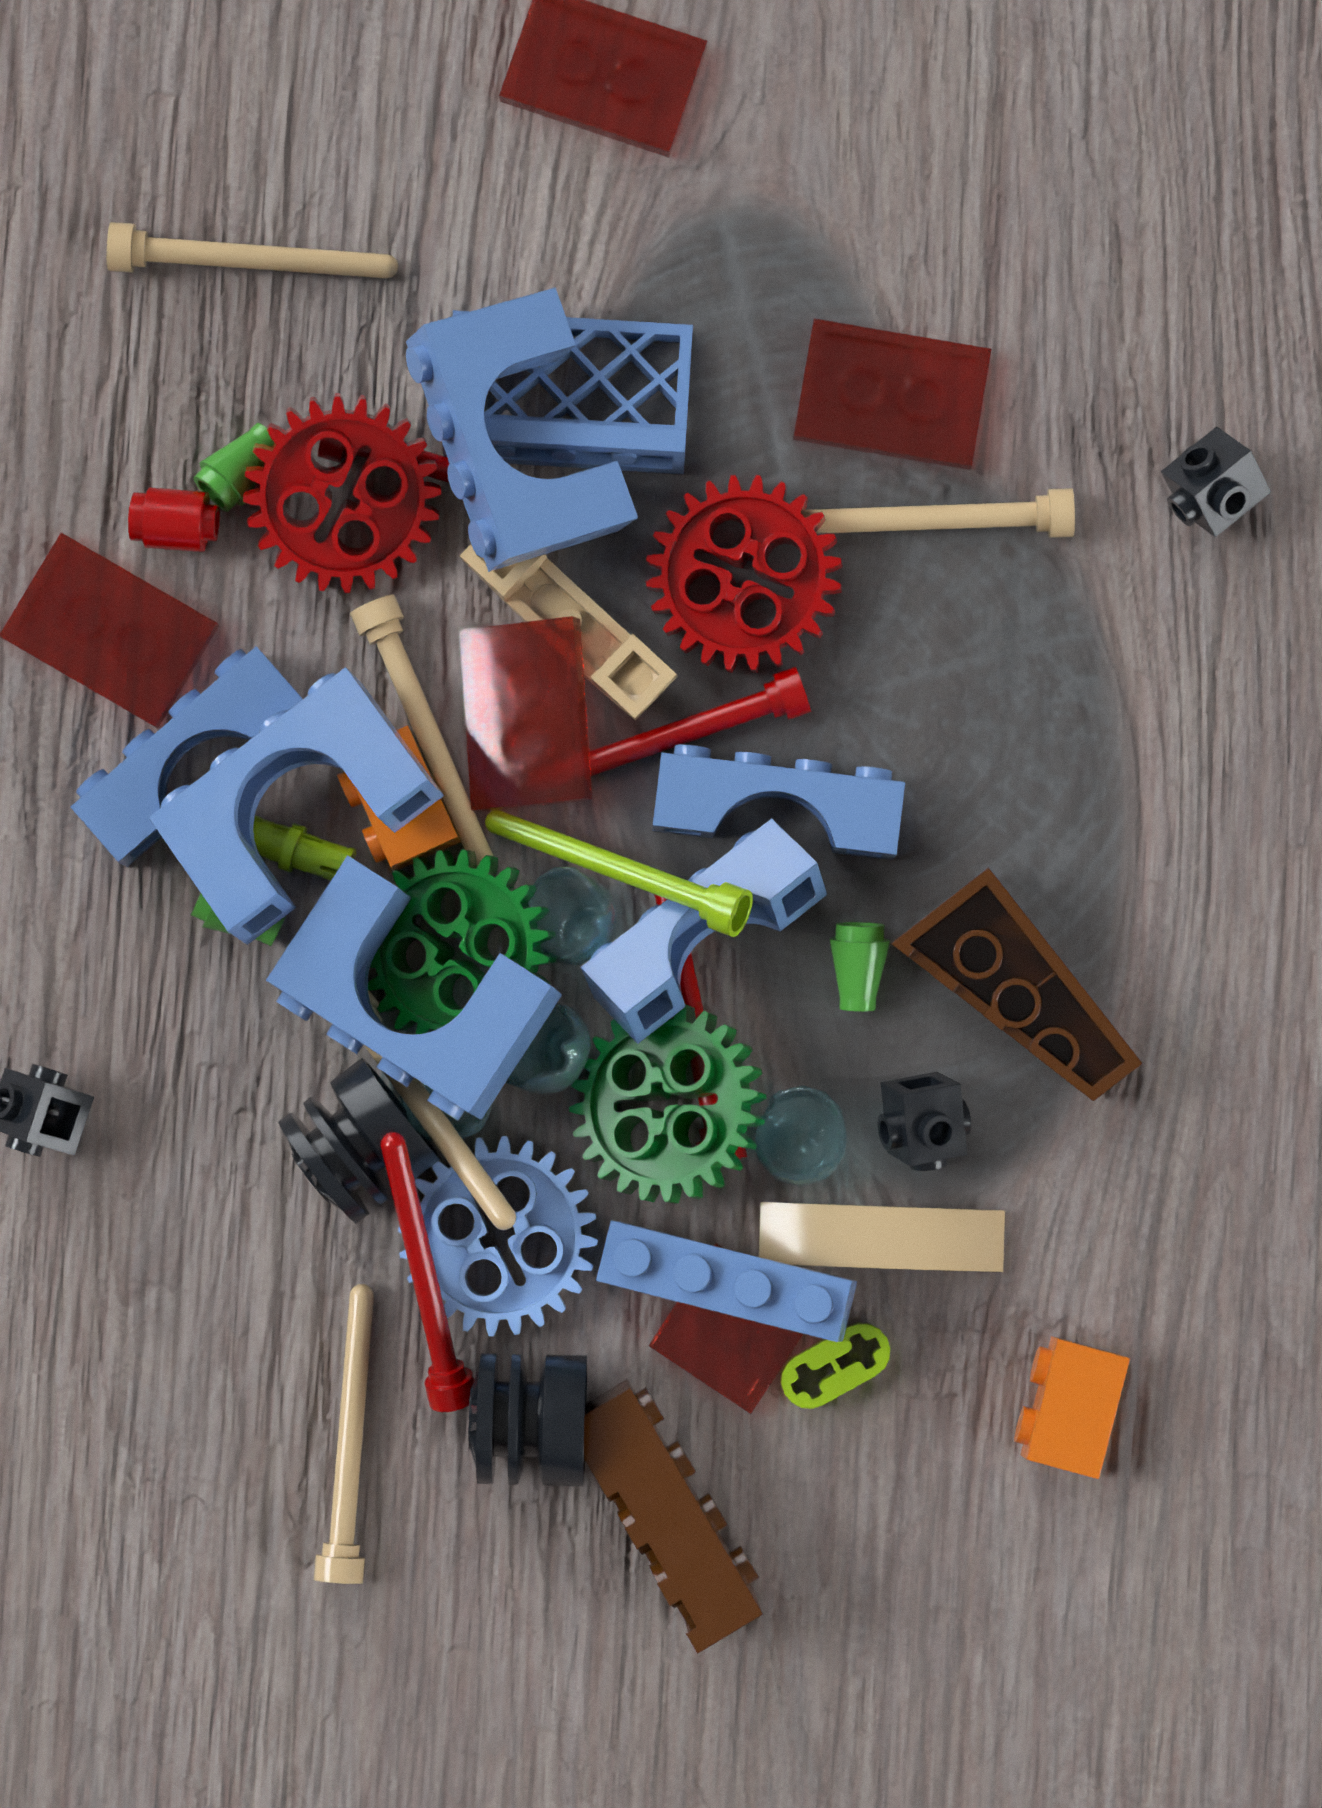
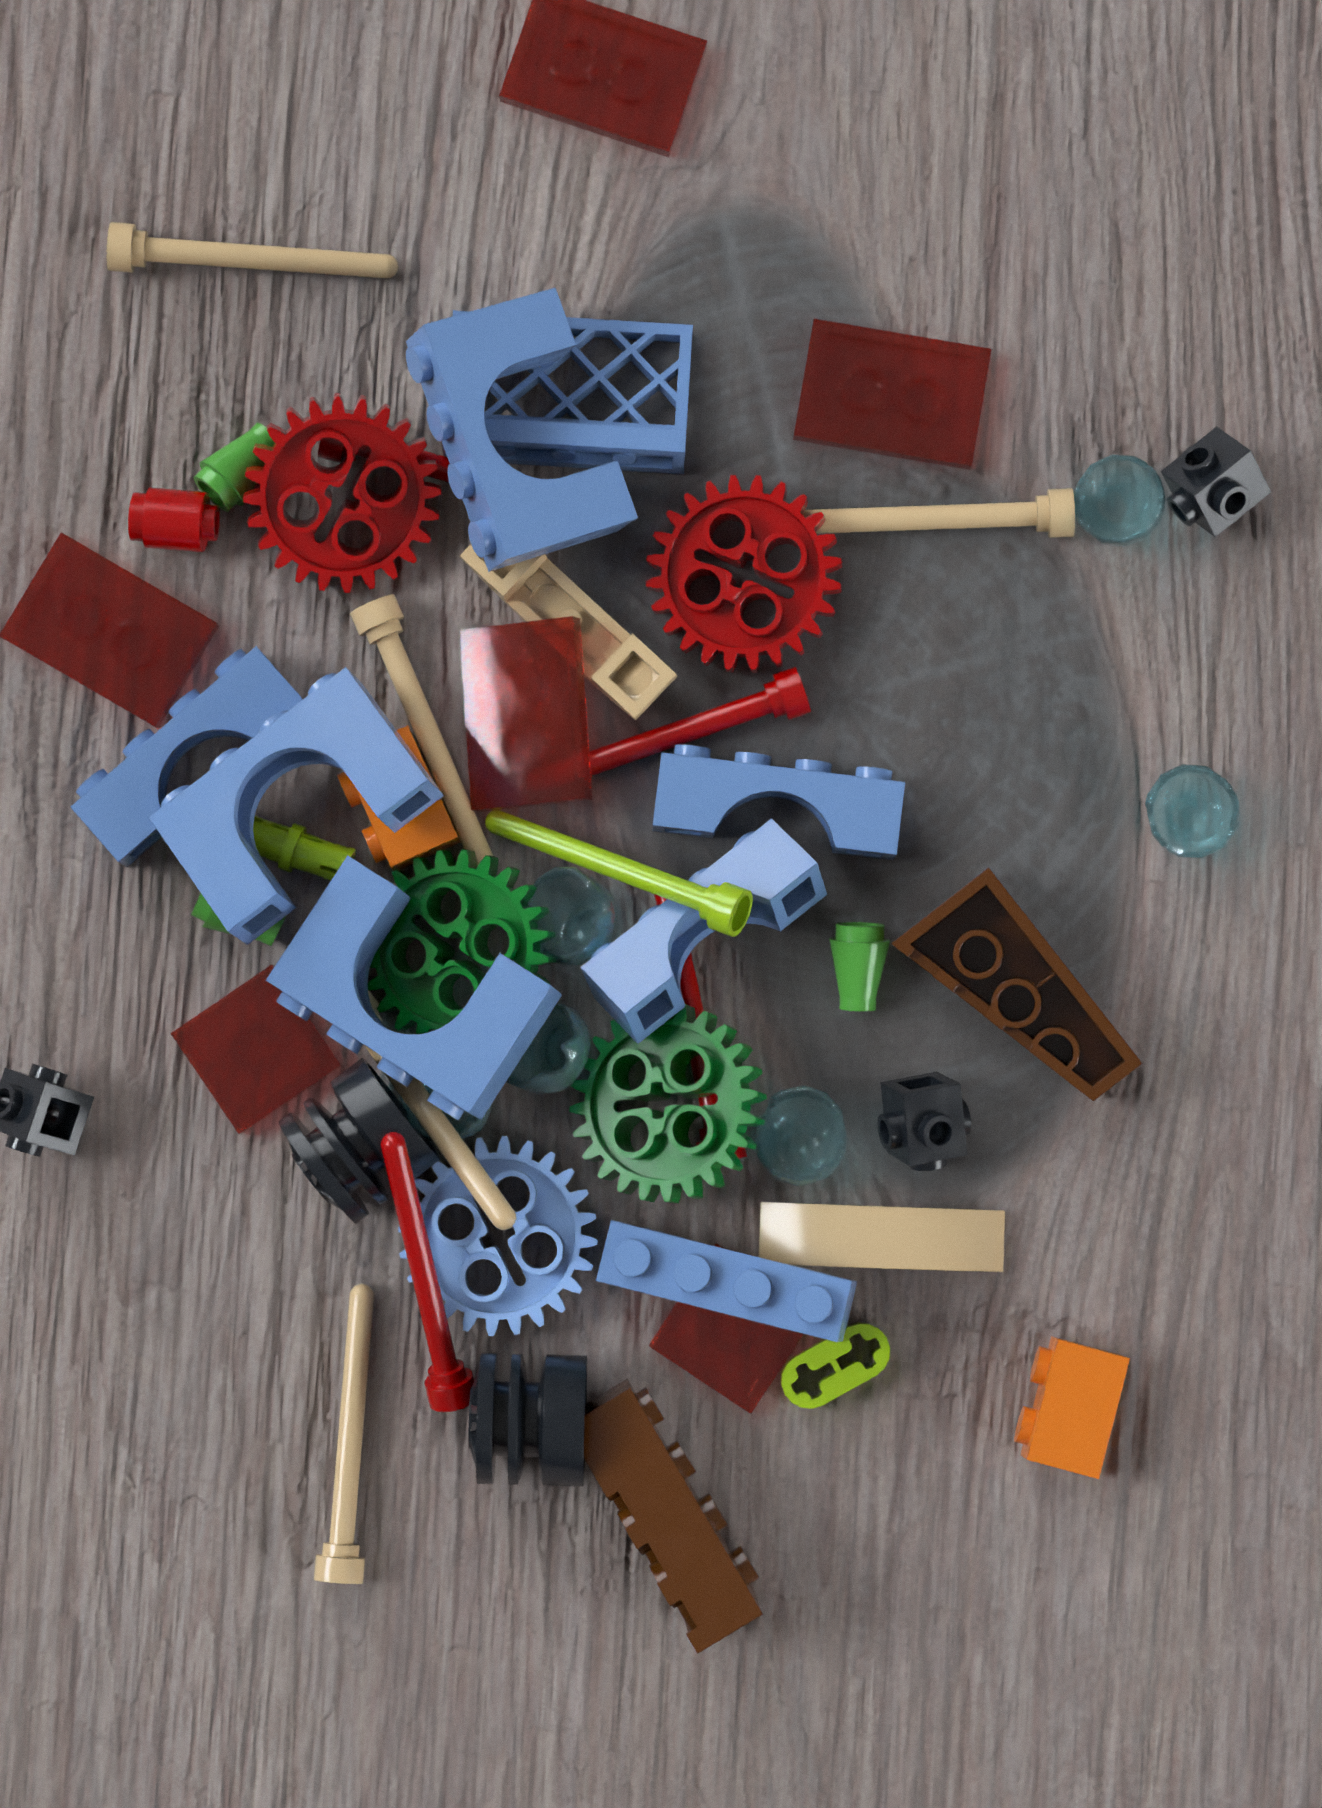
none -> clear red tile [171,964,342,1134]
none -> clear light blue hair [1074,454,1166,547]
none -> clear light blue hair [1145,764,1240,858]

